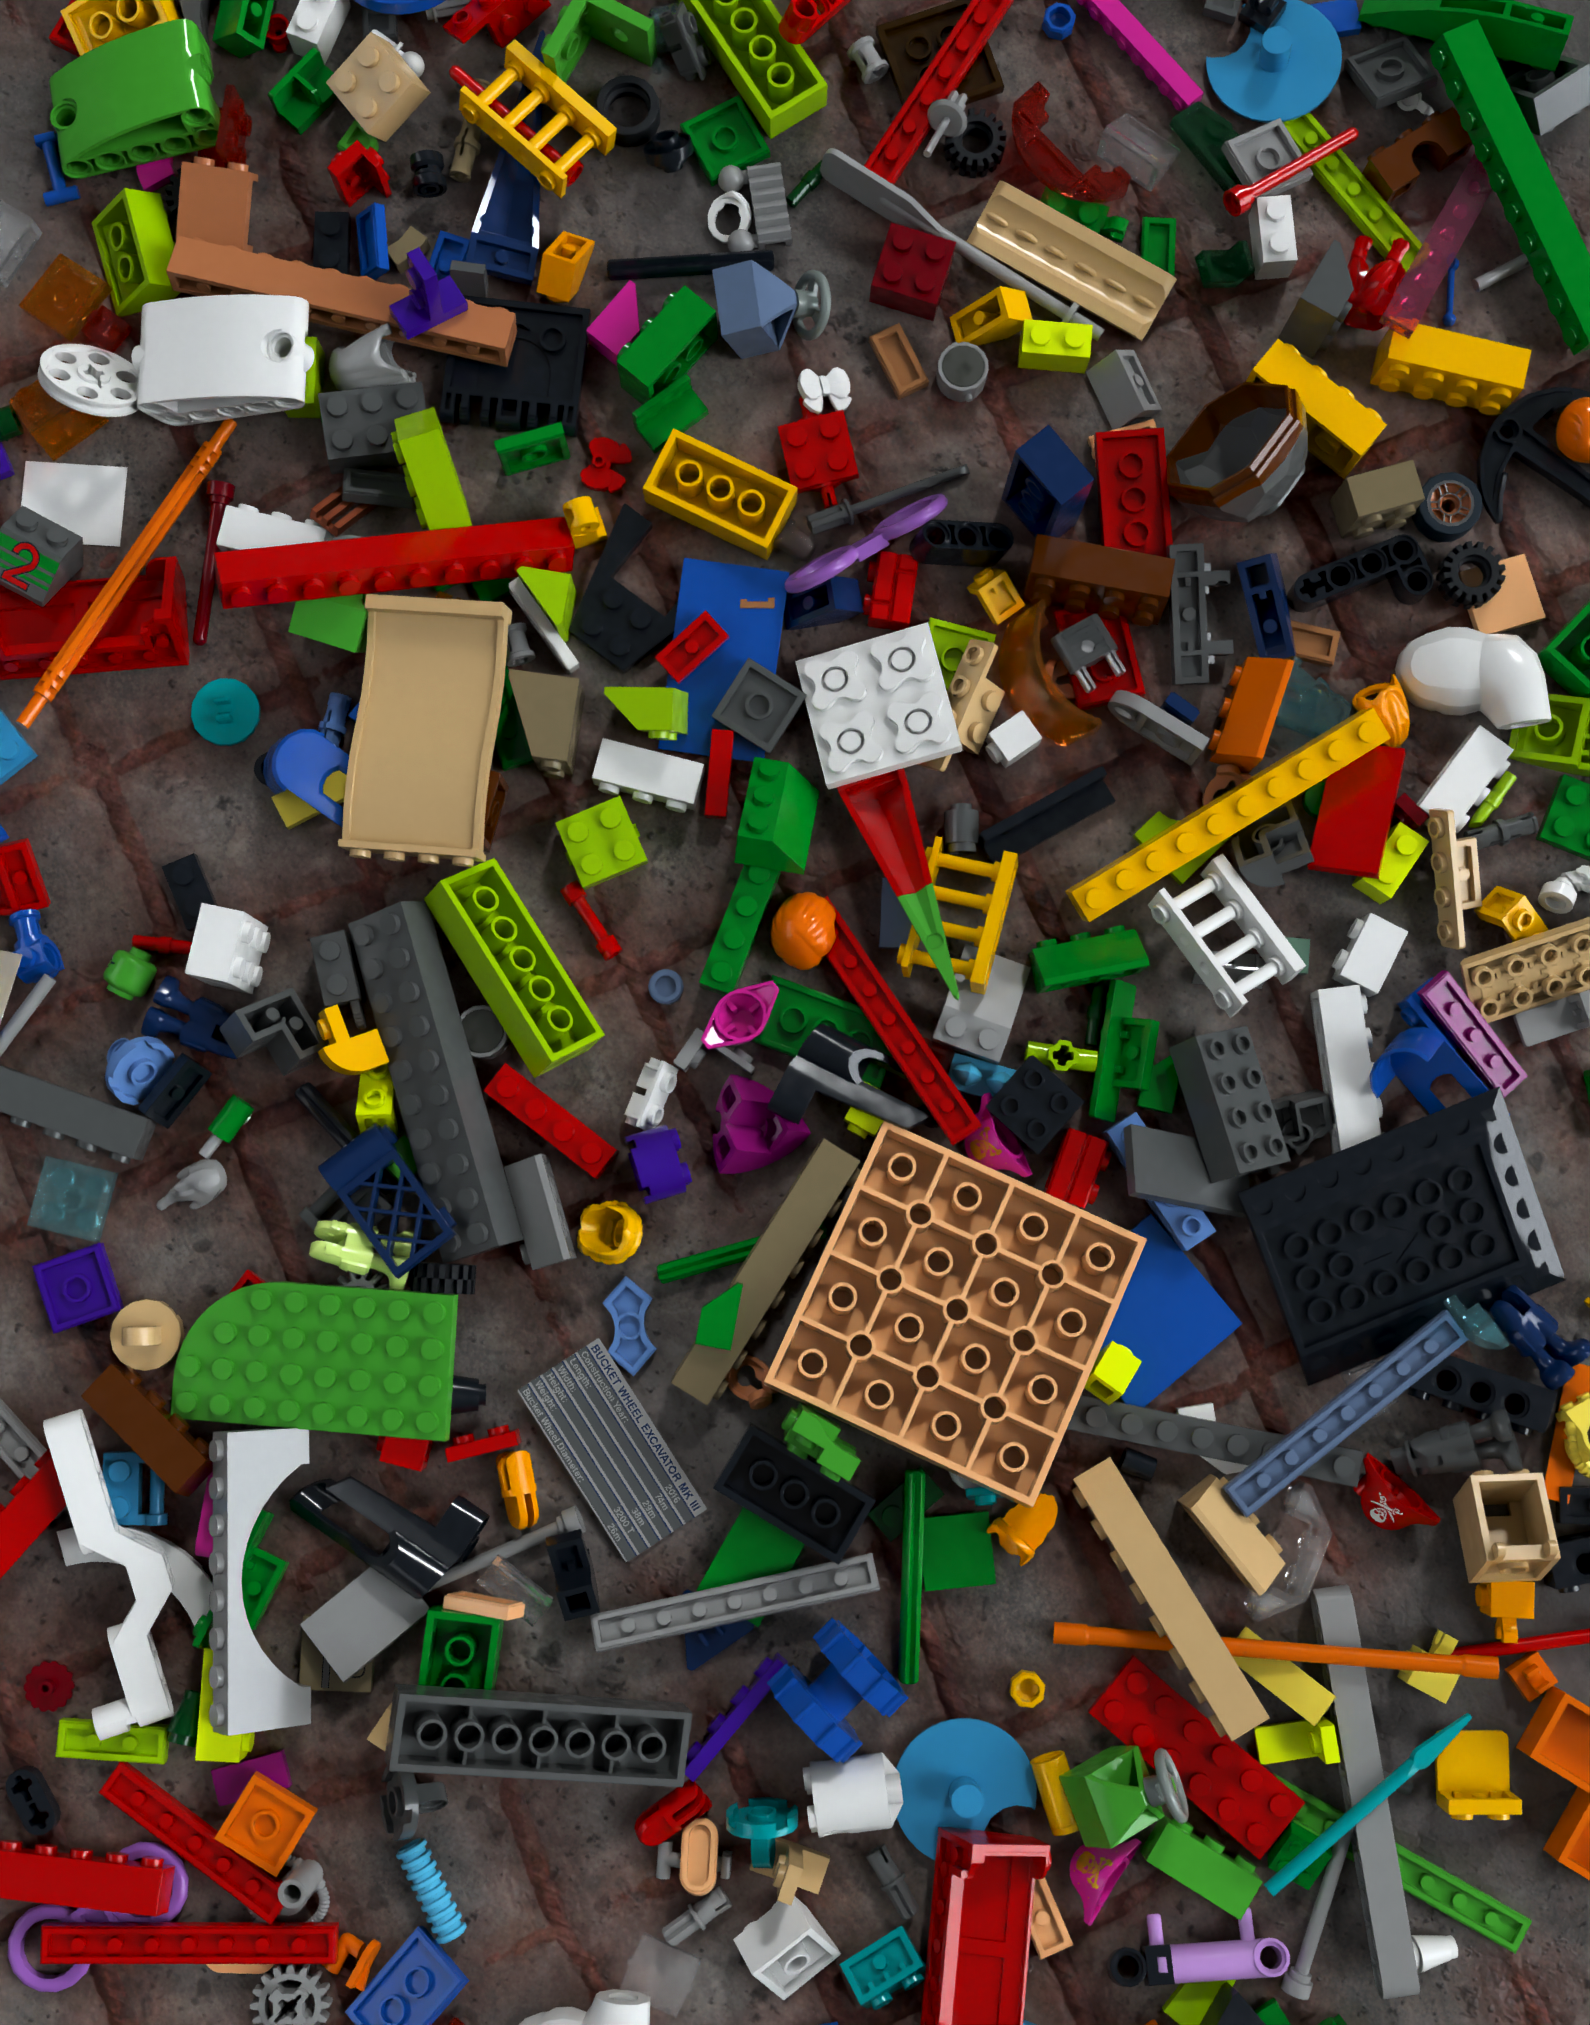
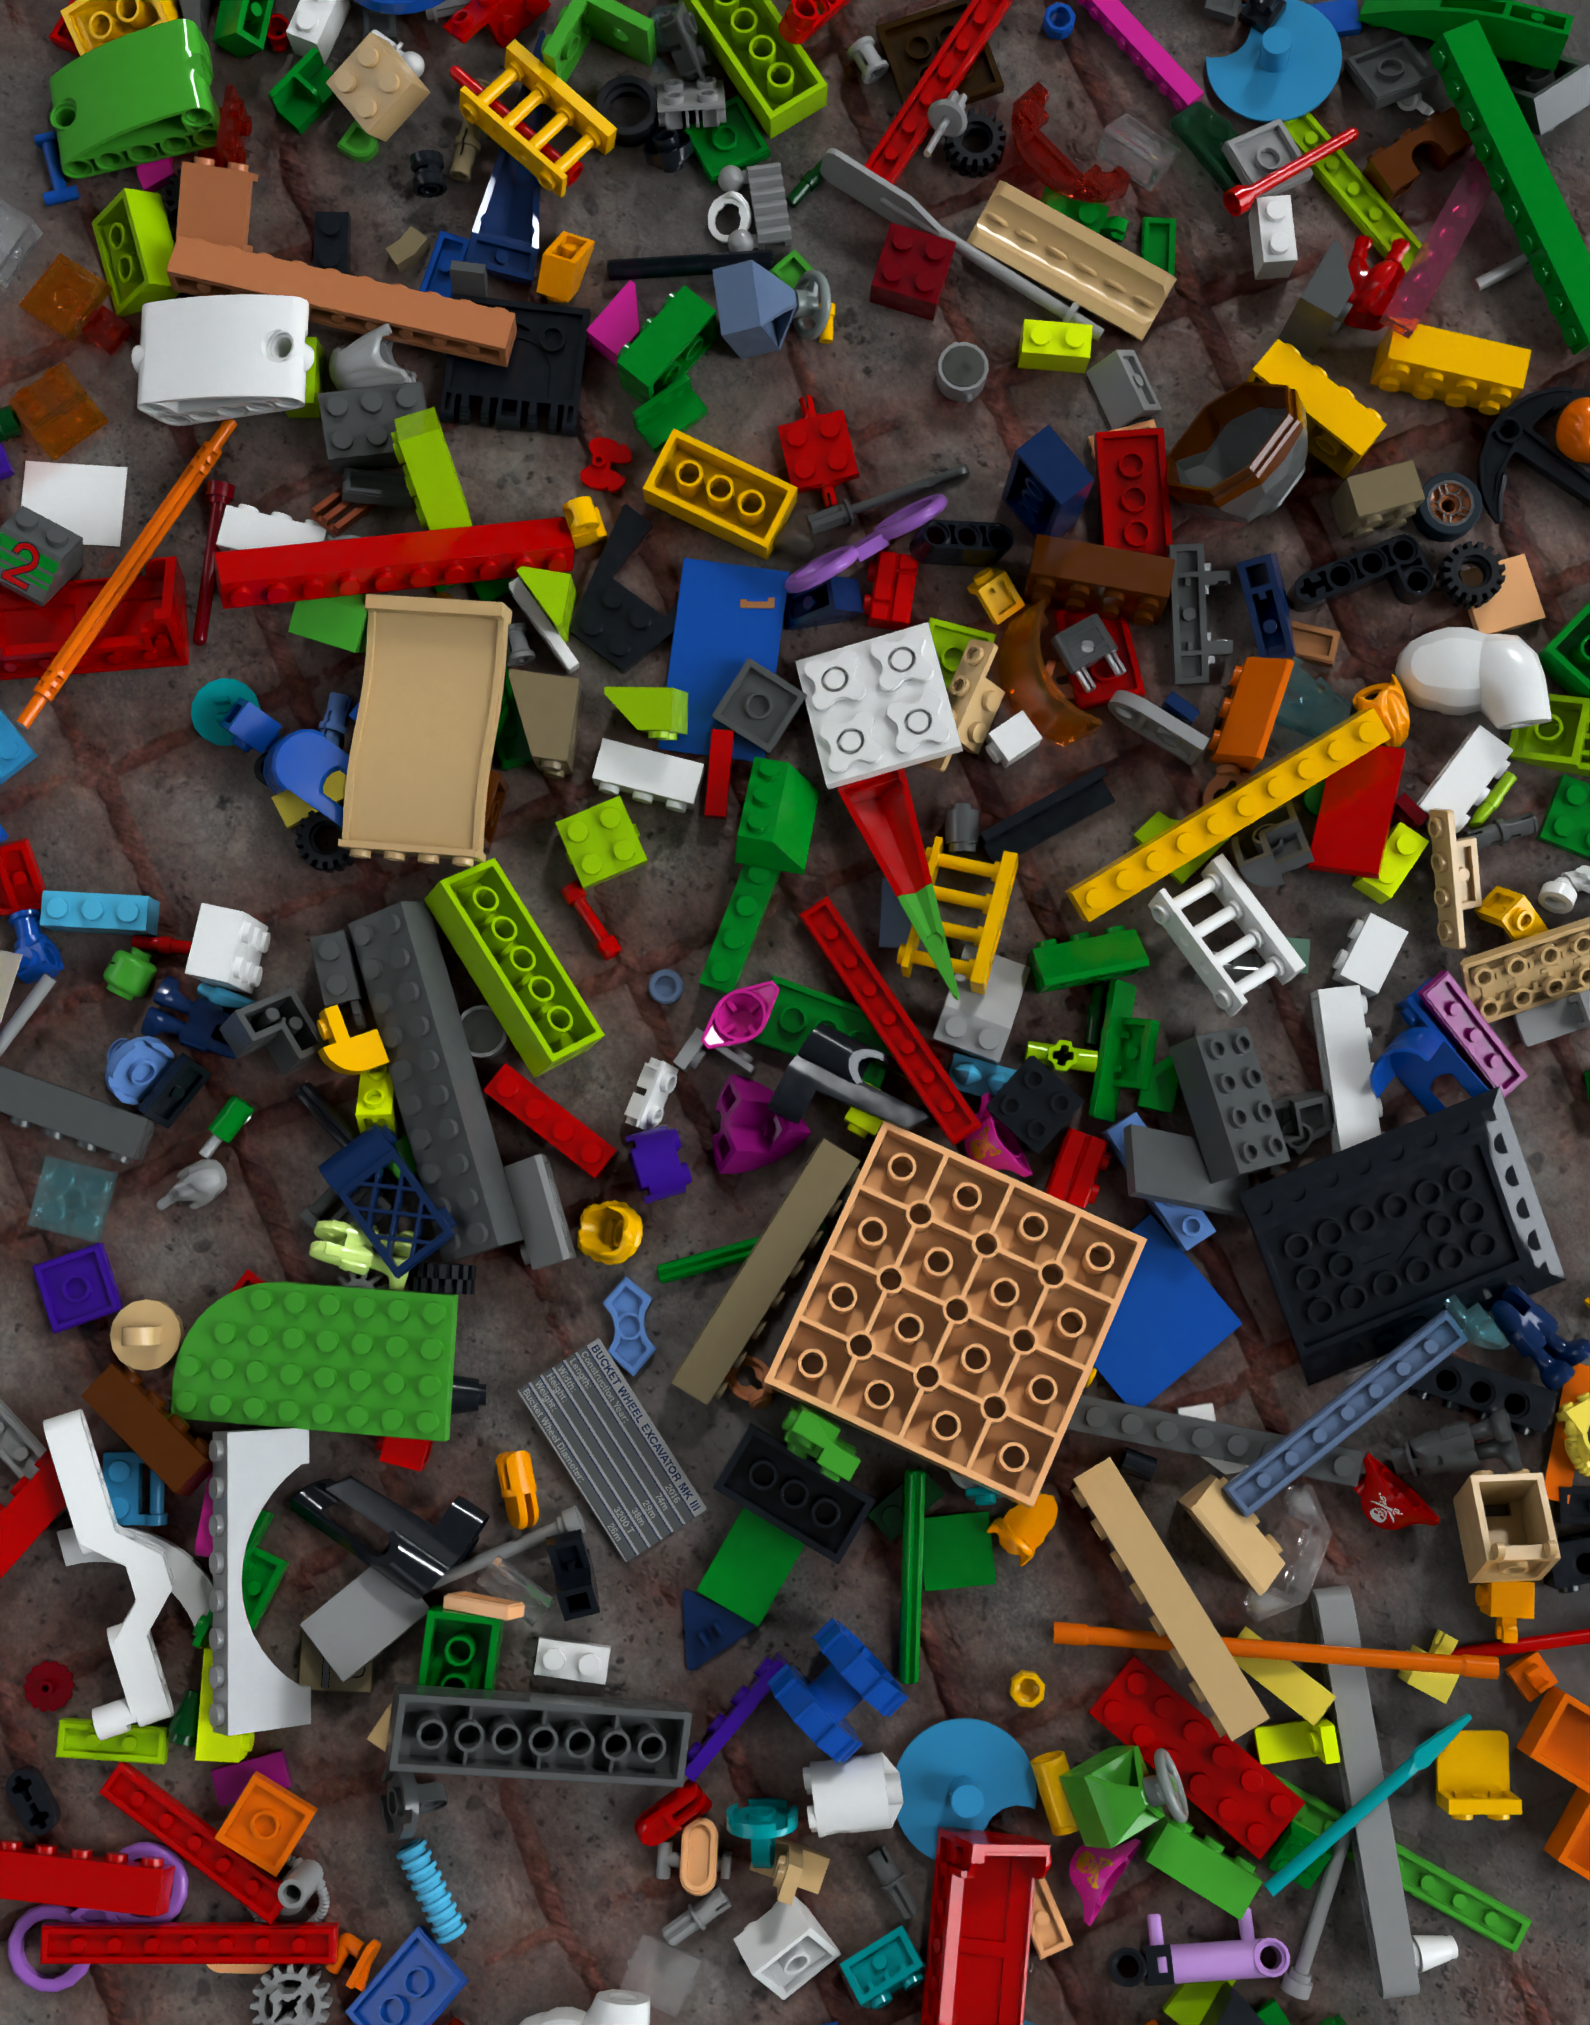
white wedge [37,344,139,417] -> none
black plate [162,853,218,932] -> none
red bracket [327,140,392,208] -> none
blue tile [356,202,390,280] -> none
dark purple bracket [389,247,468,340] -> none
red plate [445,1424,522,1463] -> none
green tile [494,422,571,476] -> none
light grey tile [590,1553,880,1653] -> none
red plate [655,610,730,685] -> none
green tile [695,1282,743,1351] -> none
orange piece [770,892,836,970] -> none
white piece [797,367,852,414] -> none
medium nougat tile [868,323,929,400] -> none
yellow slope [949,286,1033,346] -> none
neon yellow brick [1084,1340,1142,1405] -> none
clear green bracket [1195,240,1255,288] -> none
blue hinge [1442,256,1460,326] -> none
none -> medium azure brick [40,890,160,937]
none -> medium azure bar [197,982,256,1009]
none -> blue brick [219,697,282,754]
none -> black tyre [295,810,355,873]
none -> white plate [534,1636,611,1685]
none -> light grey hinge [657,76,727,130]
none -> bright green tile [769,249,814,289]
none -> yellow piece [819,302,836,344]

